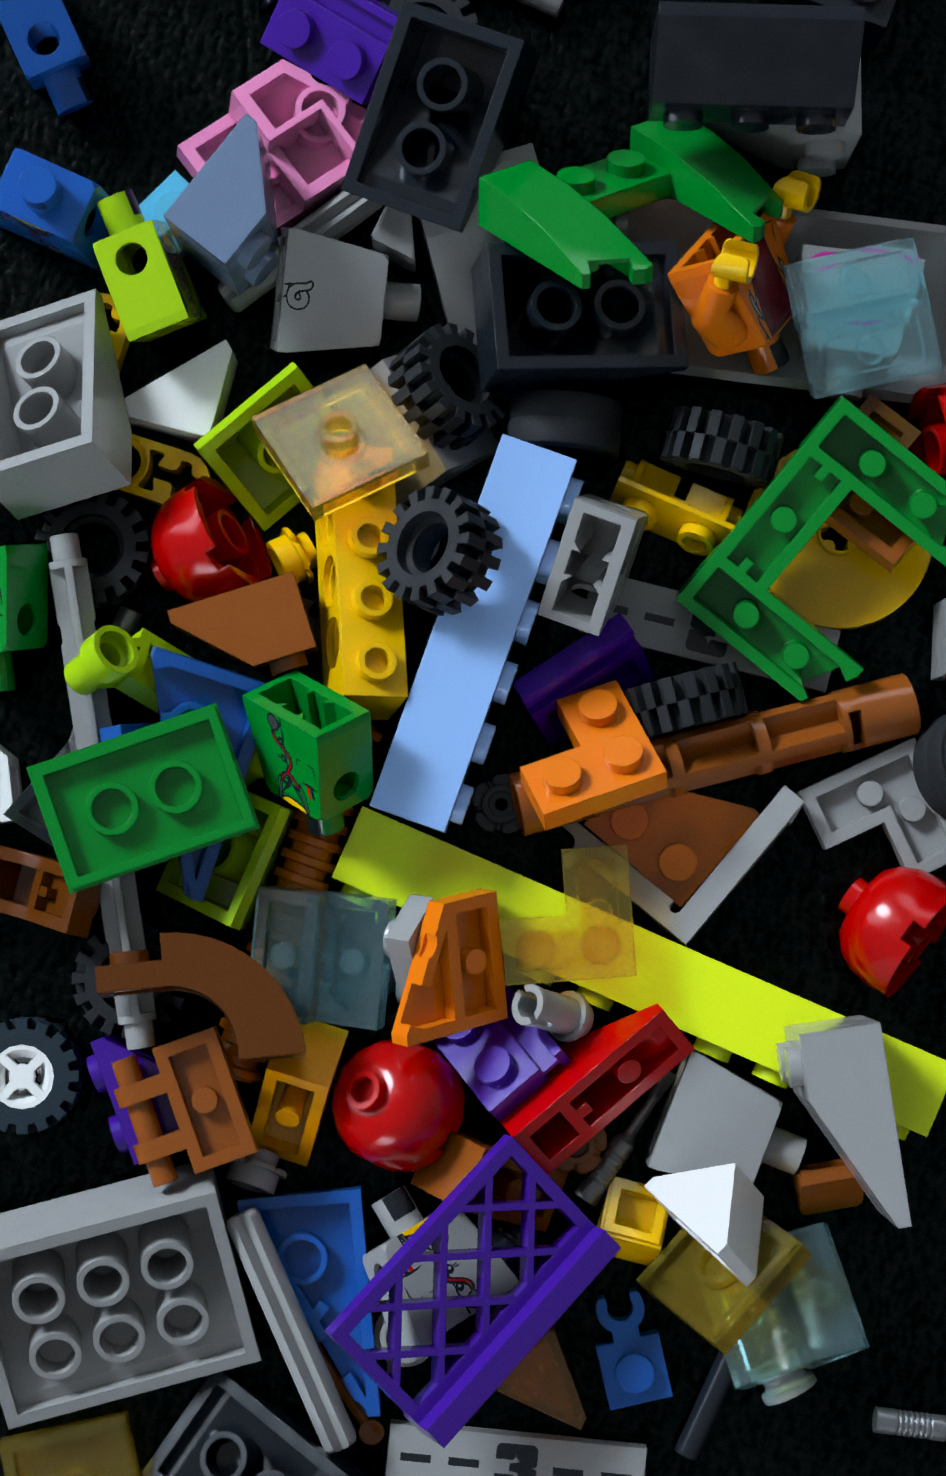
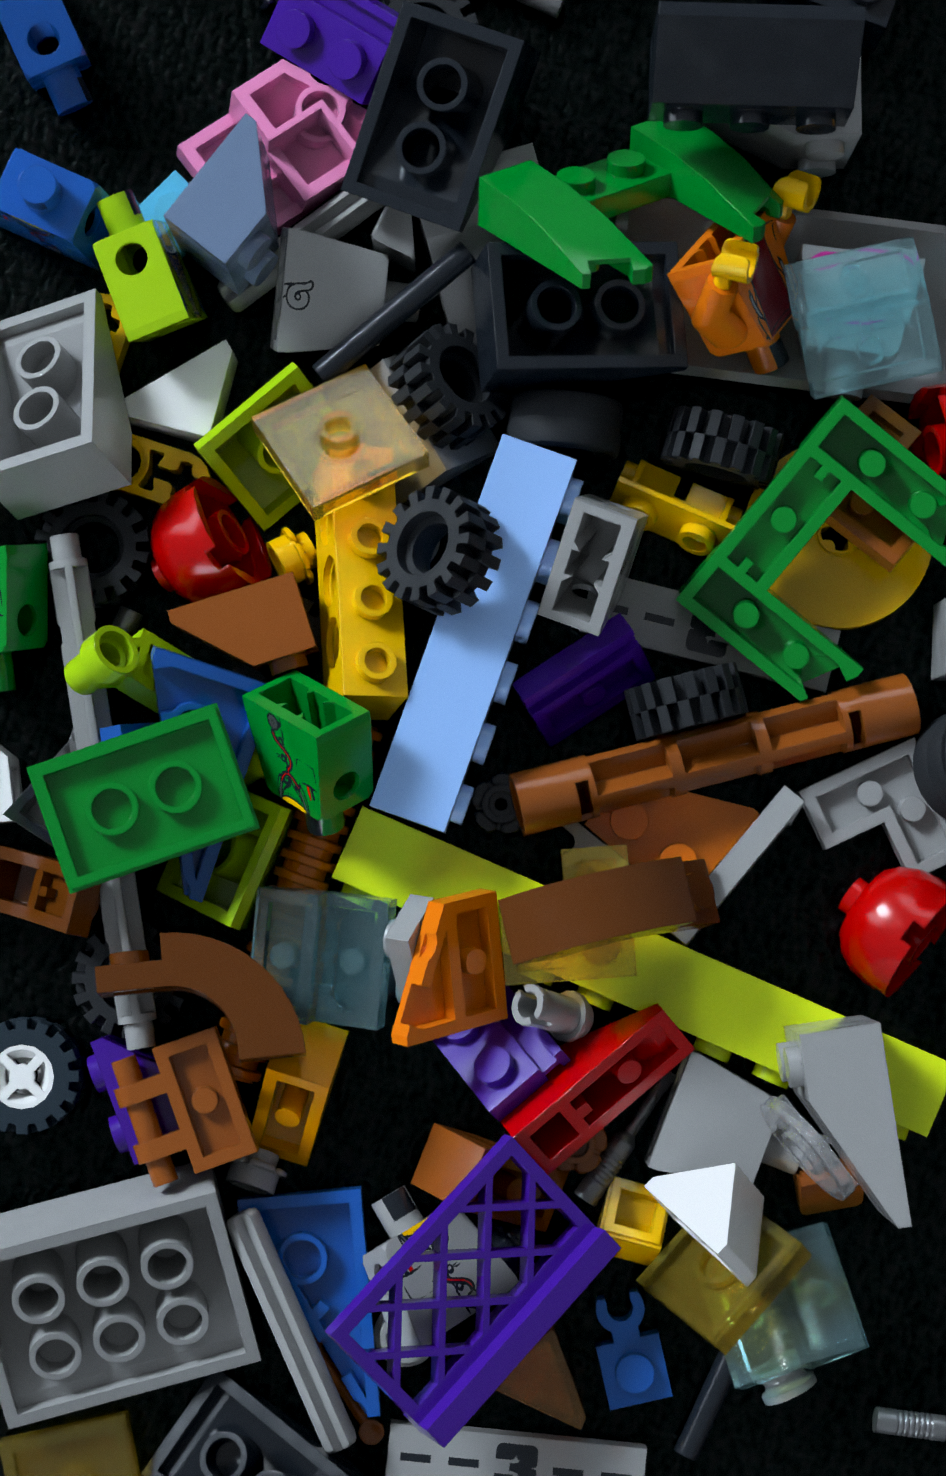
red cylinder [332,1040,465,1172] -> none
orange plate [520,680,668,831] -> none
none -> black bar [312,242,476,386]
none -> reddish brown arch [498,857,720,965]
none -> clear wheel [760,1094,859,1201]

